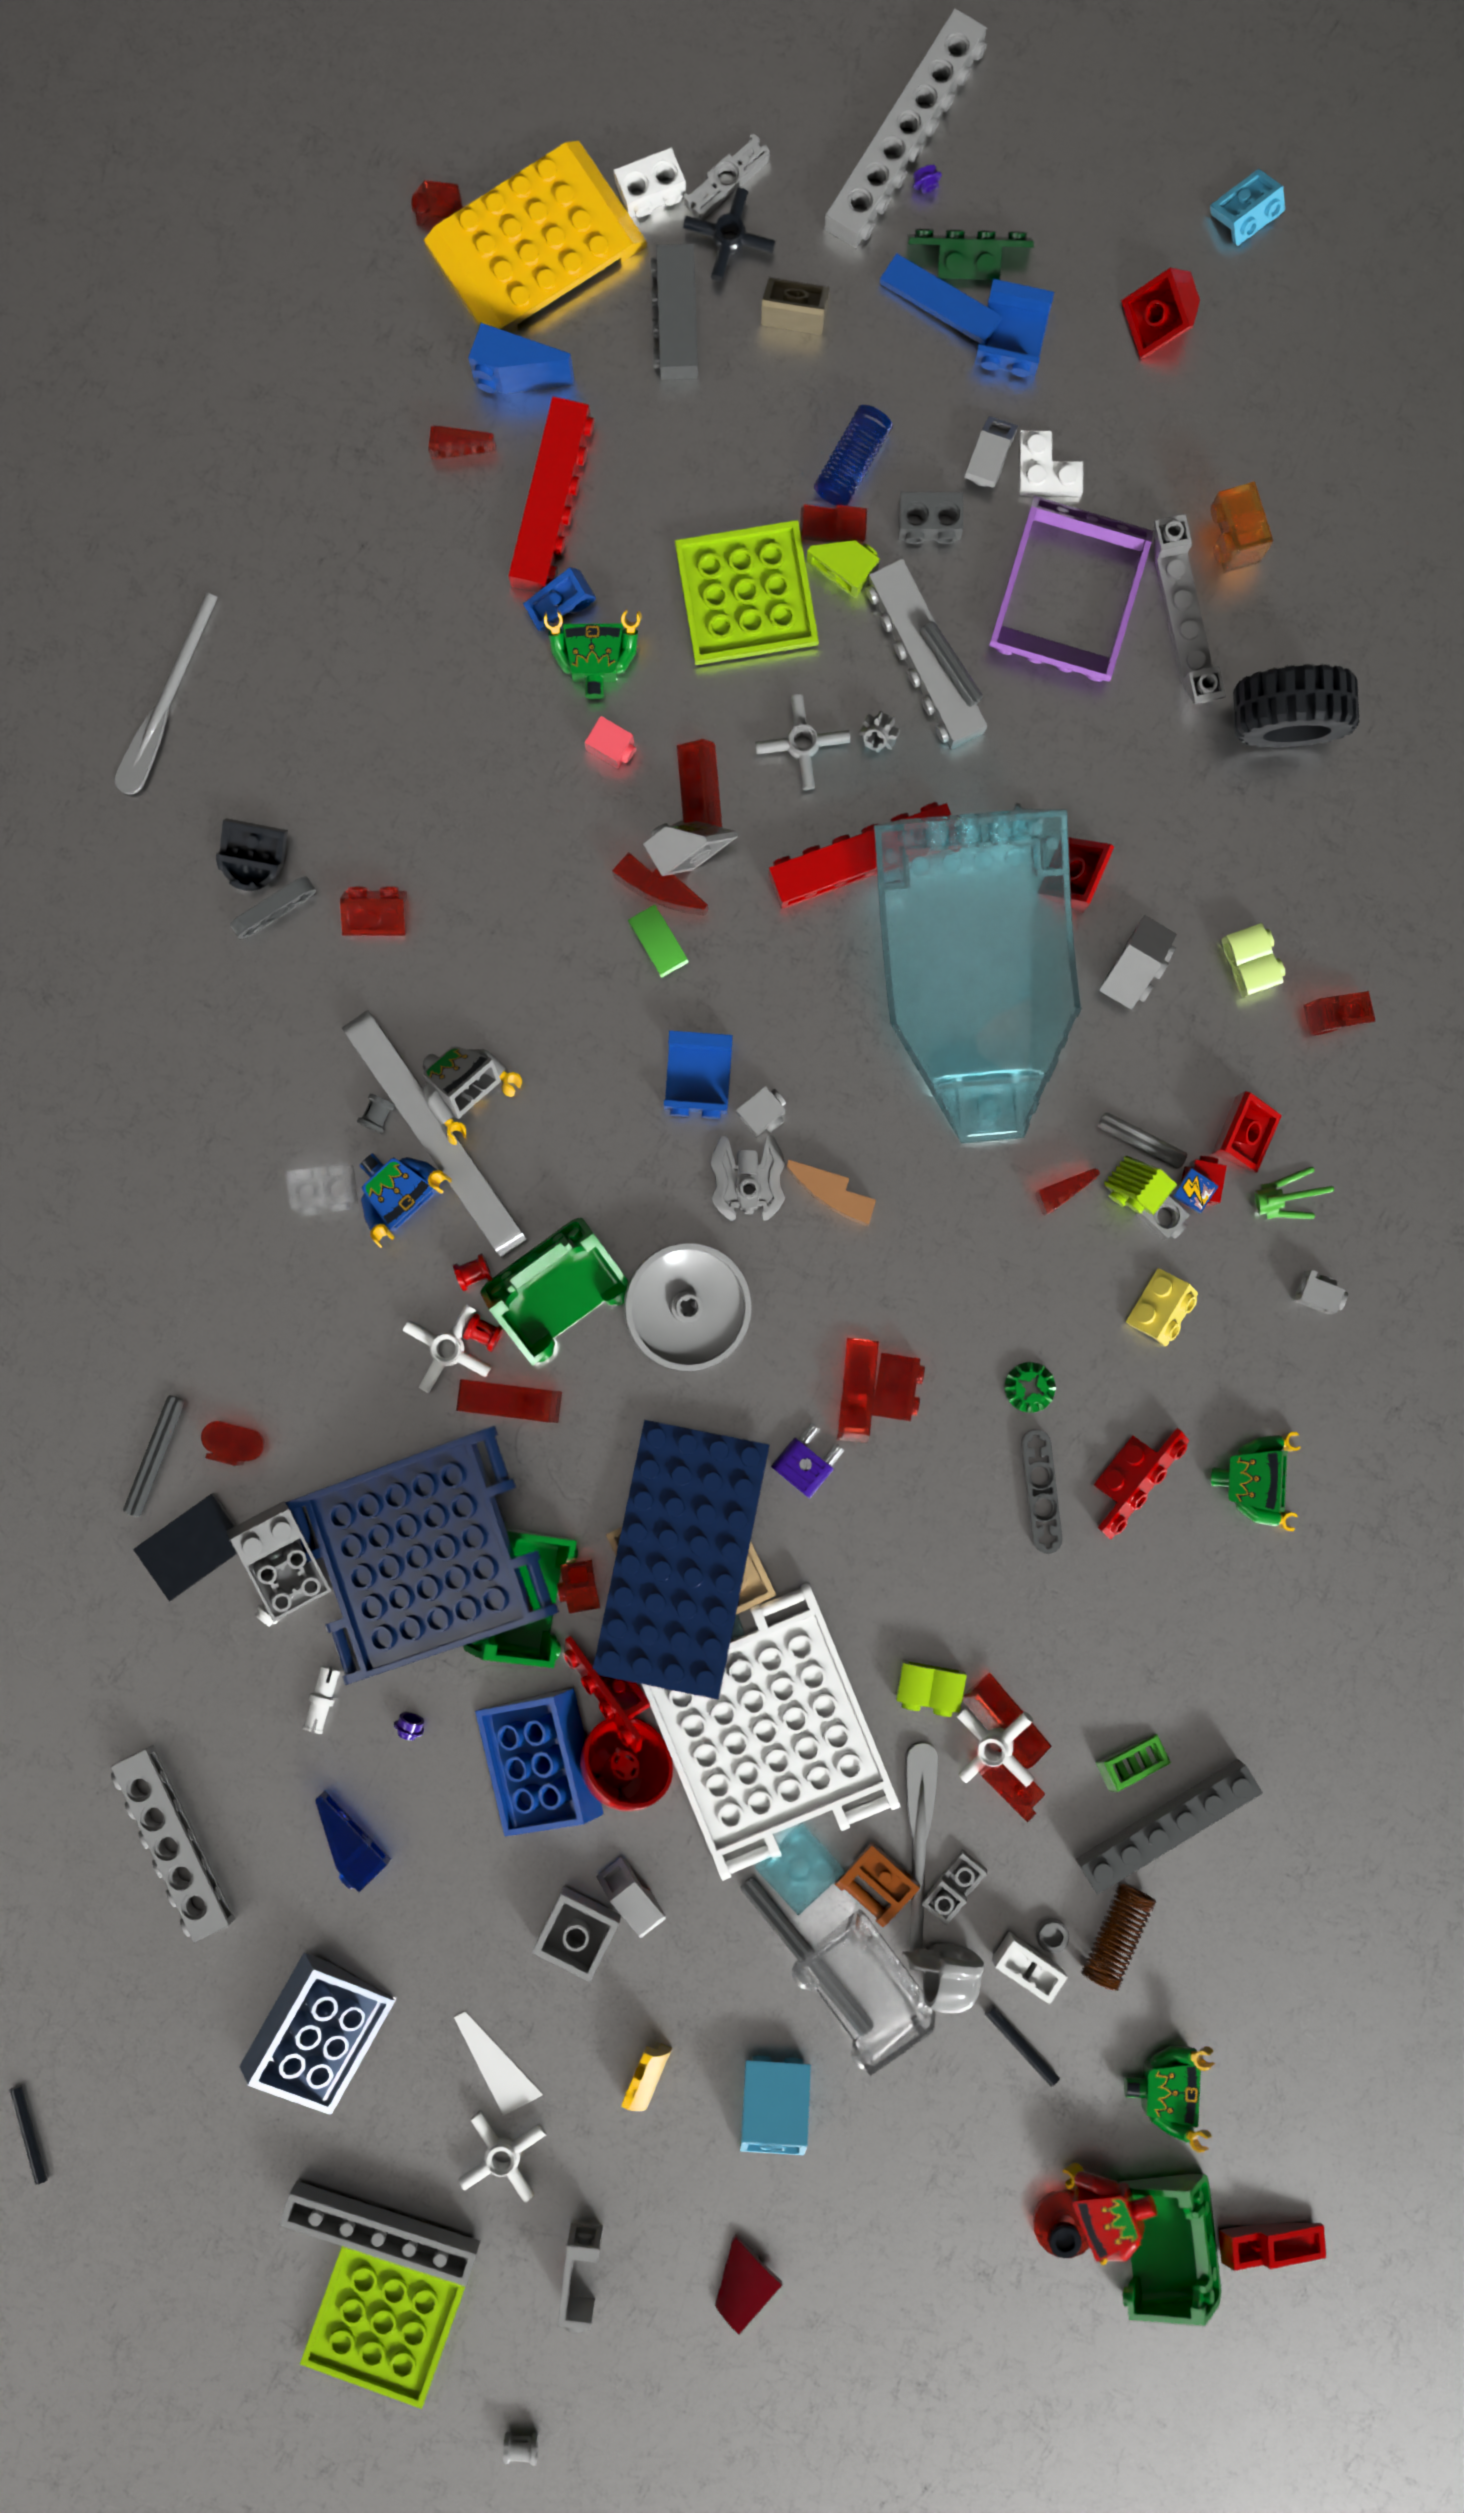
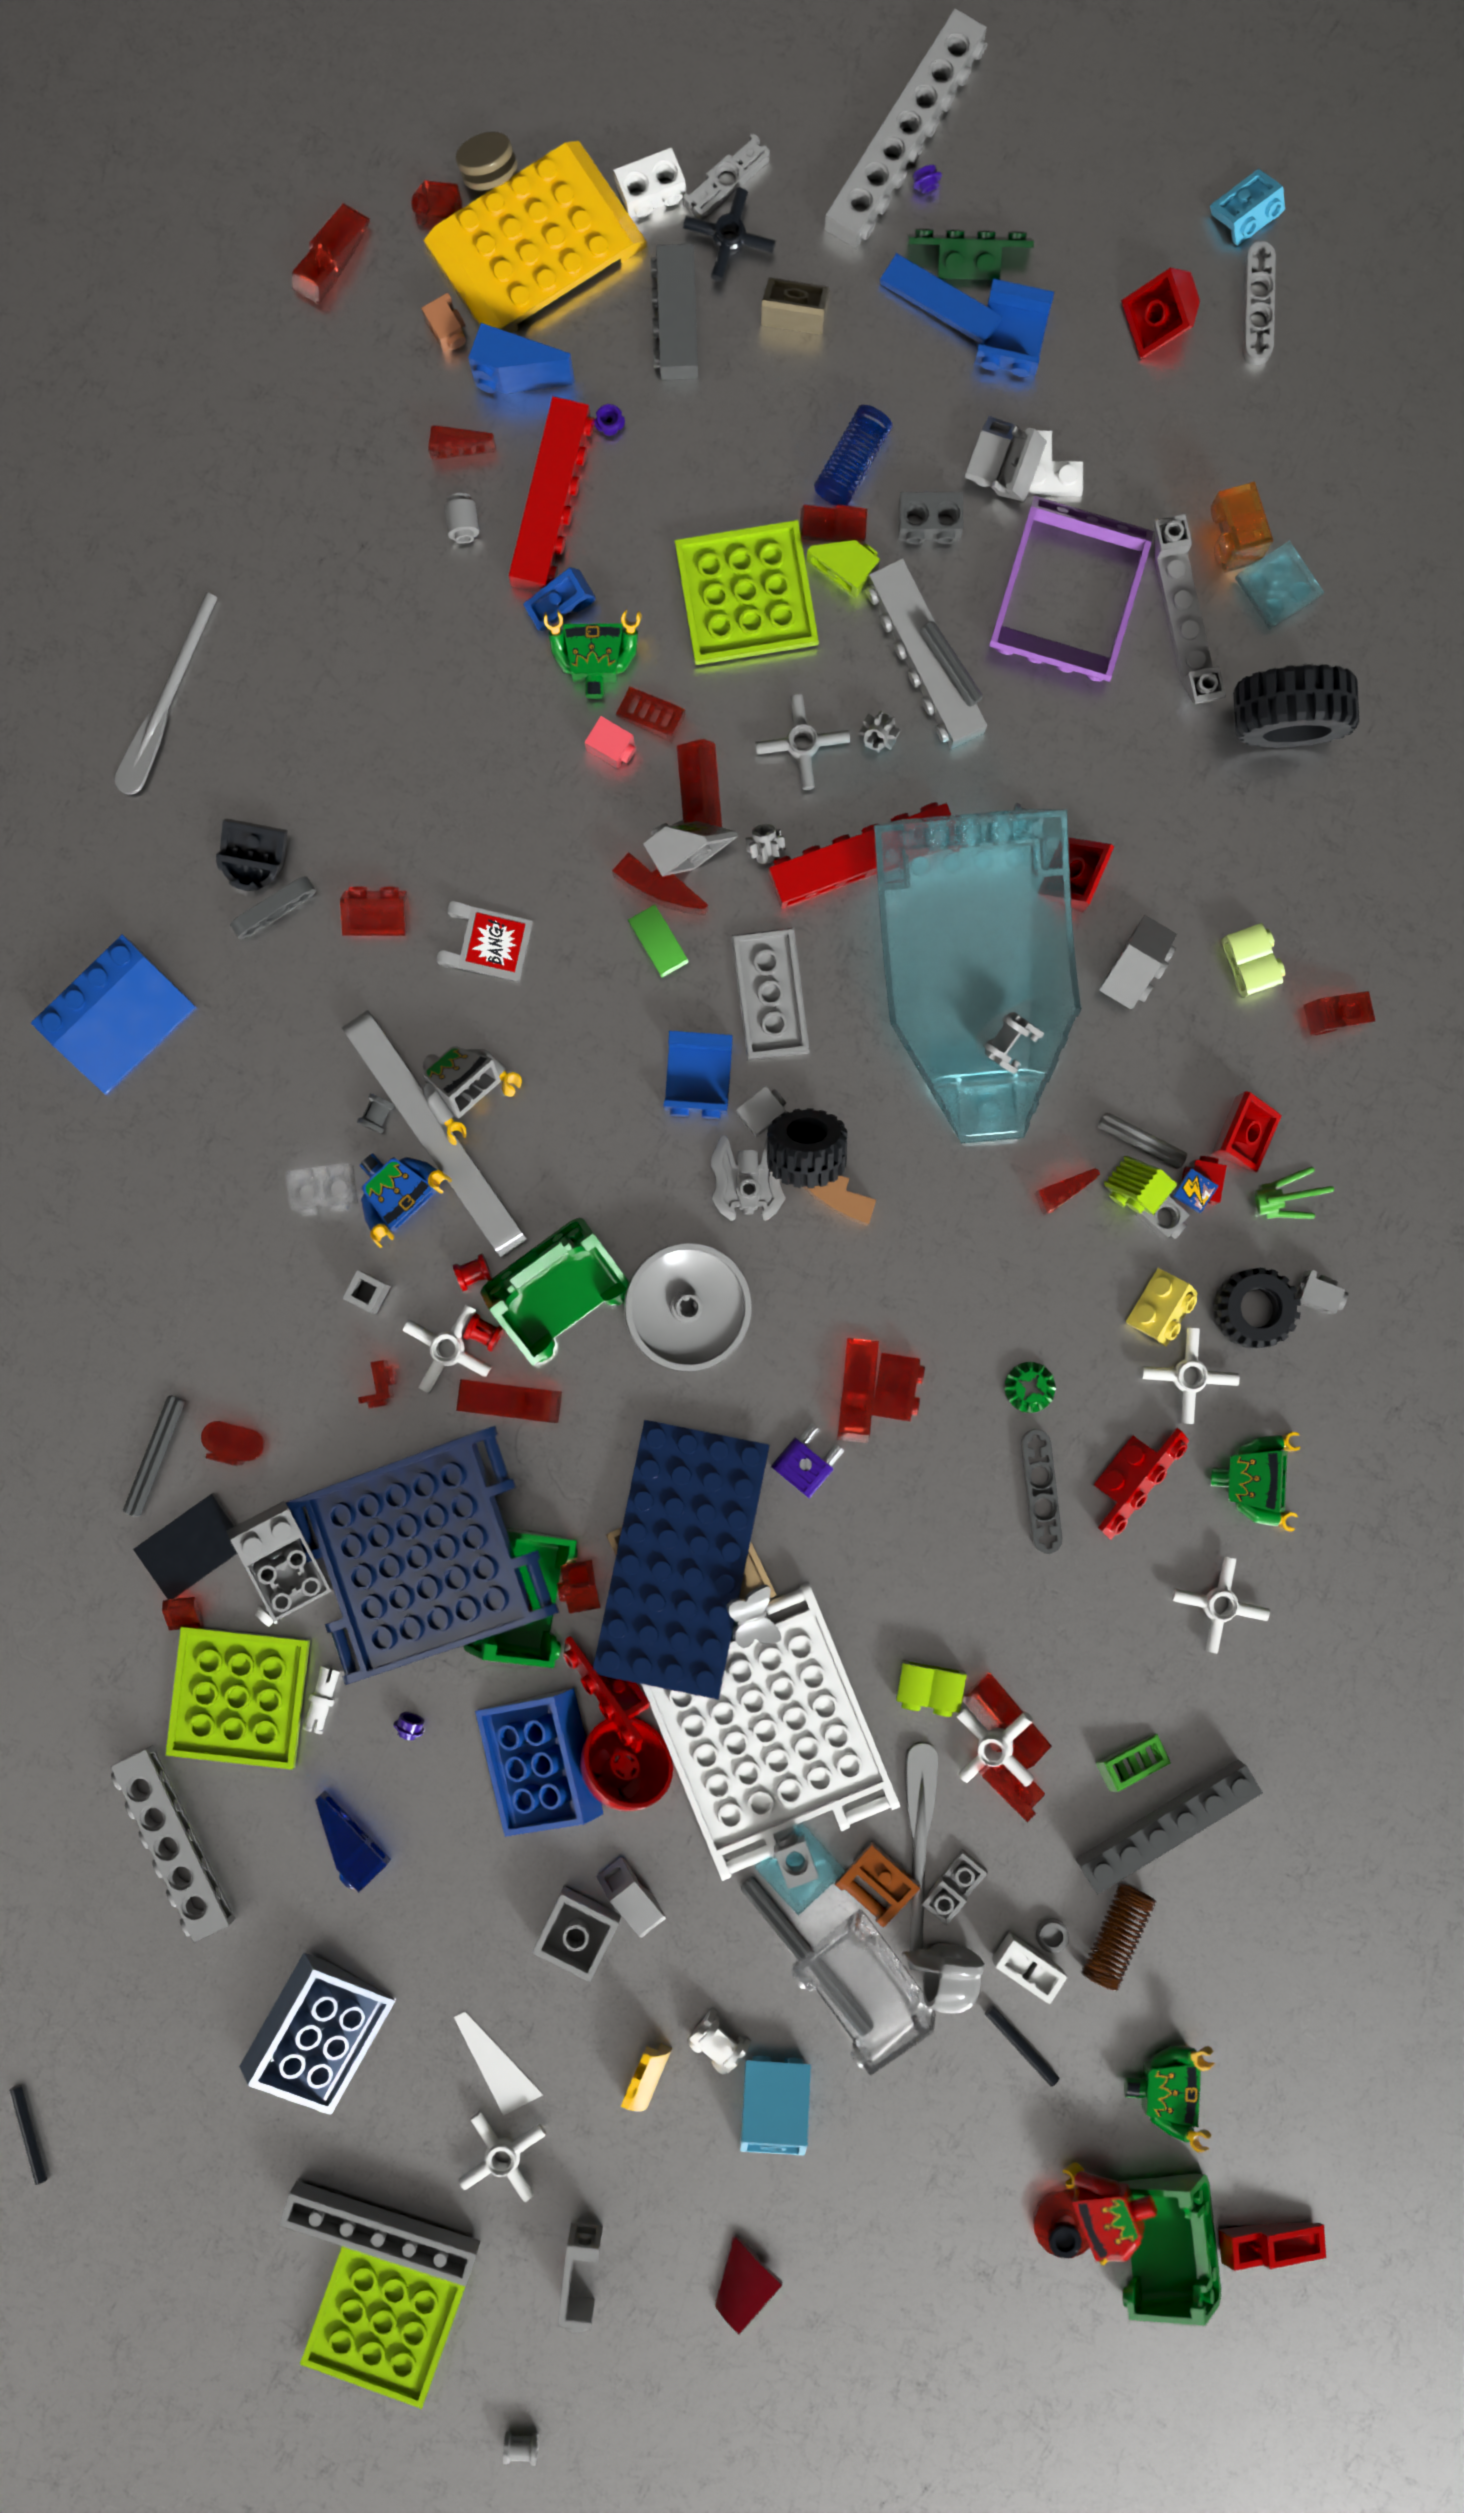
none -> blue slope [31,934,197,1095]
none -> clear red plate [162,1597,202,1631]
none -> lime plate [165,1626,310,1770]
none -> clear red slope [292,203,370,305]
none -> light grey brick [342,1270,391,1314]
none -> clear red bracket [358,1360,397,1409]
none -> nougat brick [421,293,466,353]
none -> flag [436,901,533,982]
none -> light grey brick [444,493,479,544]
none -> dark tan head [456,132,518,190]
none -> dark purple plate [594,404,625,436]
none -> clear red slope [616,686,686,743]
none -> white piece [687,2008,751,2074]
none -> light grey animal [727,1584,782,1648]
none -> light grey tile [731,928,810,1061]
none -> light grey gear [745,824,786,864]
none -> black tyre [767,1108,847,1189]
none -> light grey brick [774,1834,819,1890]
none -> light grey piece [983,1011,1045,1075]
none -> light grey hinge [992,425,1047,502]
none -> white bar [1142,1328,1239,1424]
none -> white bar [1172,1556,1270,1654]
none -> black tyre [1213,1268,1301,1348]
none -> clear light blue plate [1235,541,1324,630]
none -> light grey beam [1243,241,1276,366]

